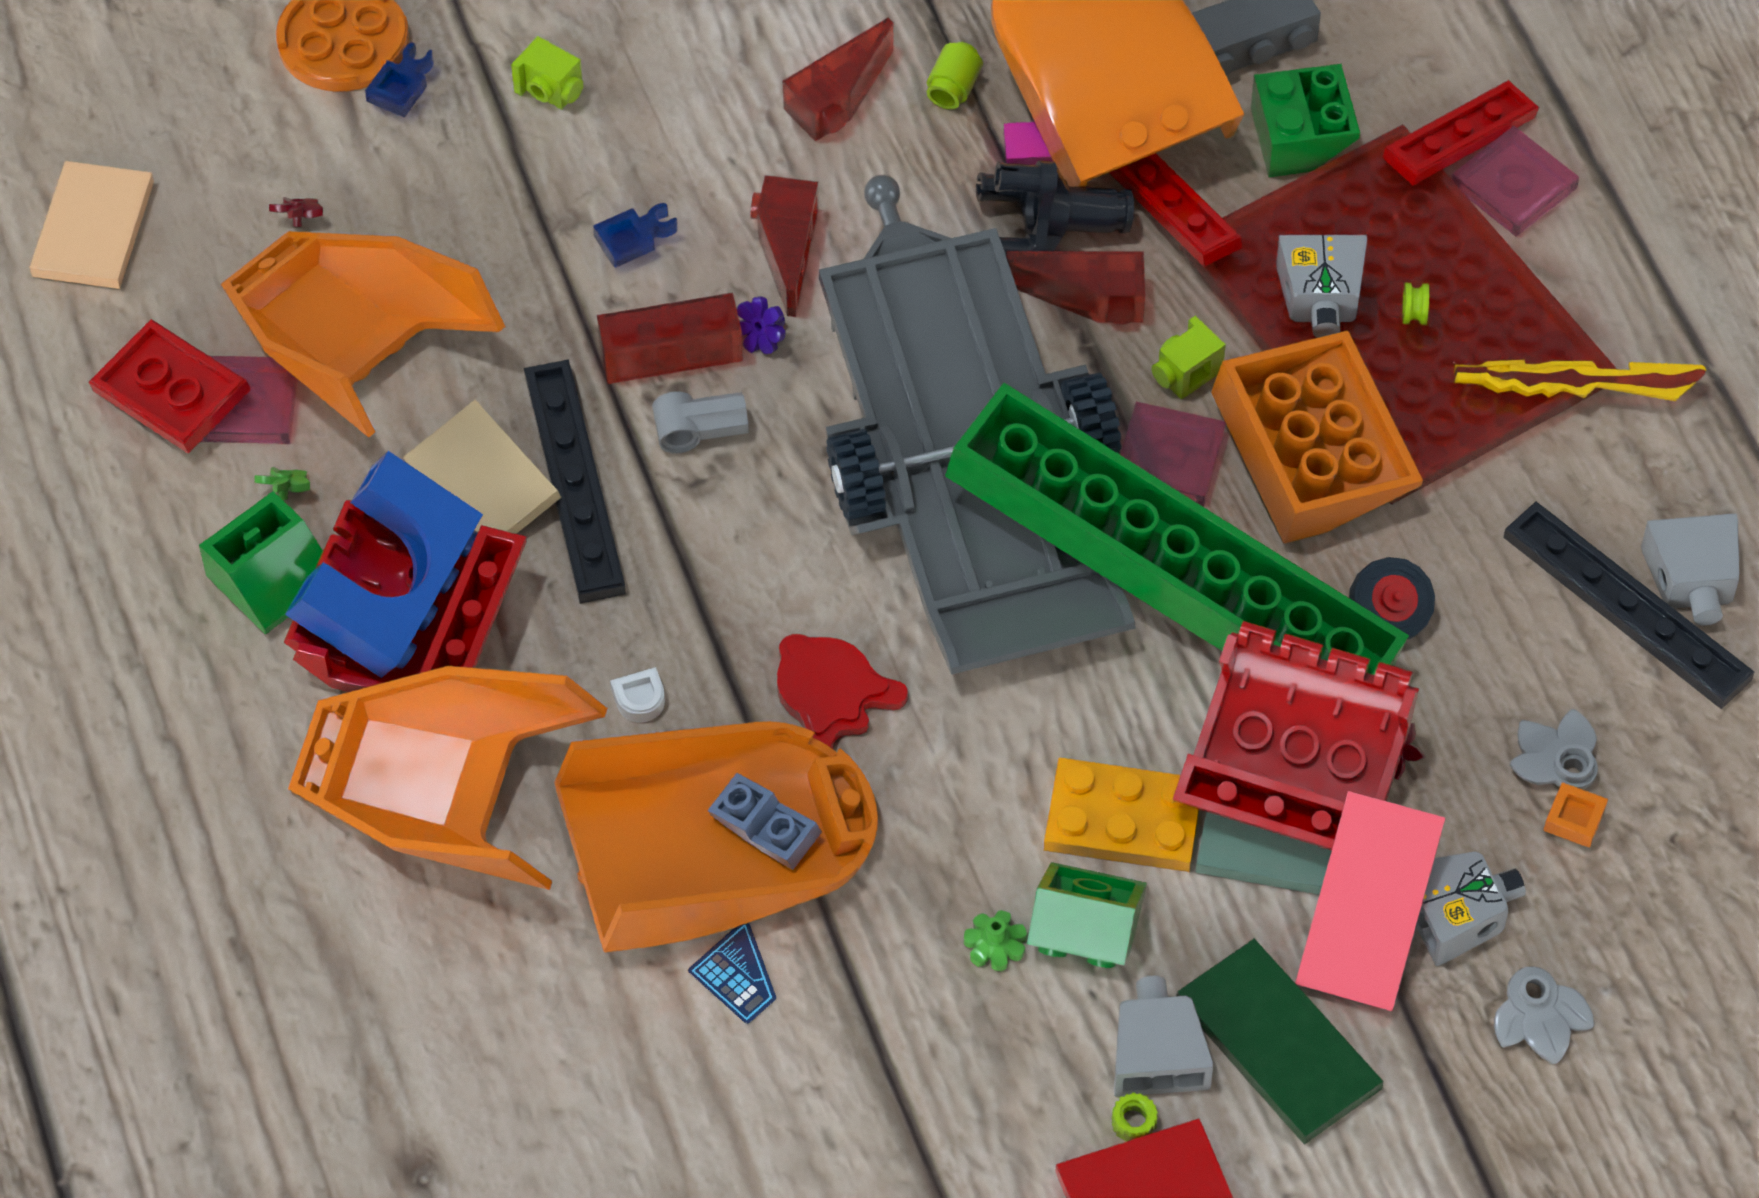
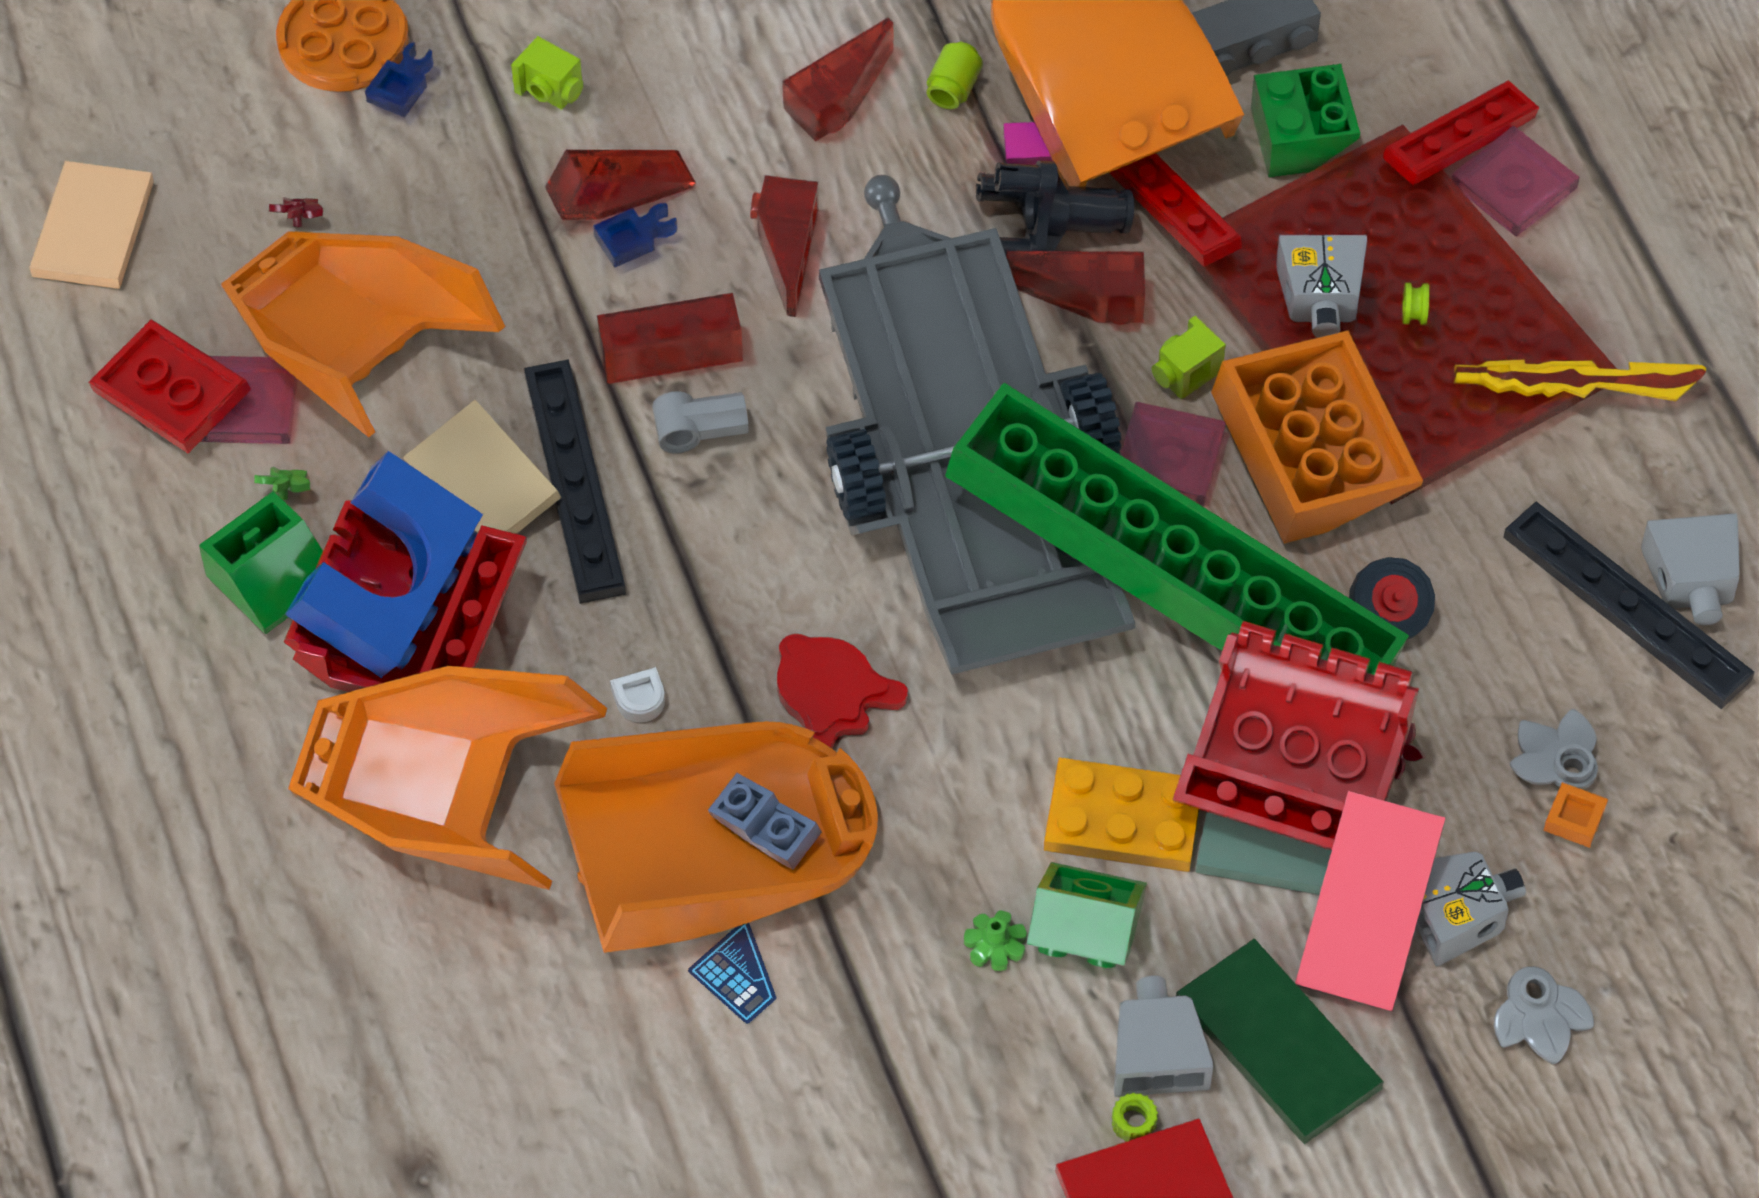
dark purple plant [736,296,786,355] -> none
none -> clear red slope [545,149,696,220]

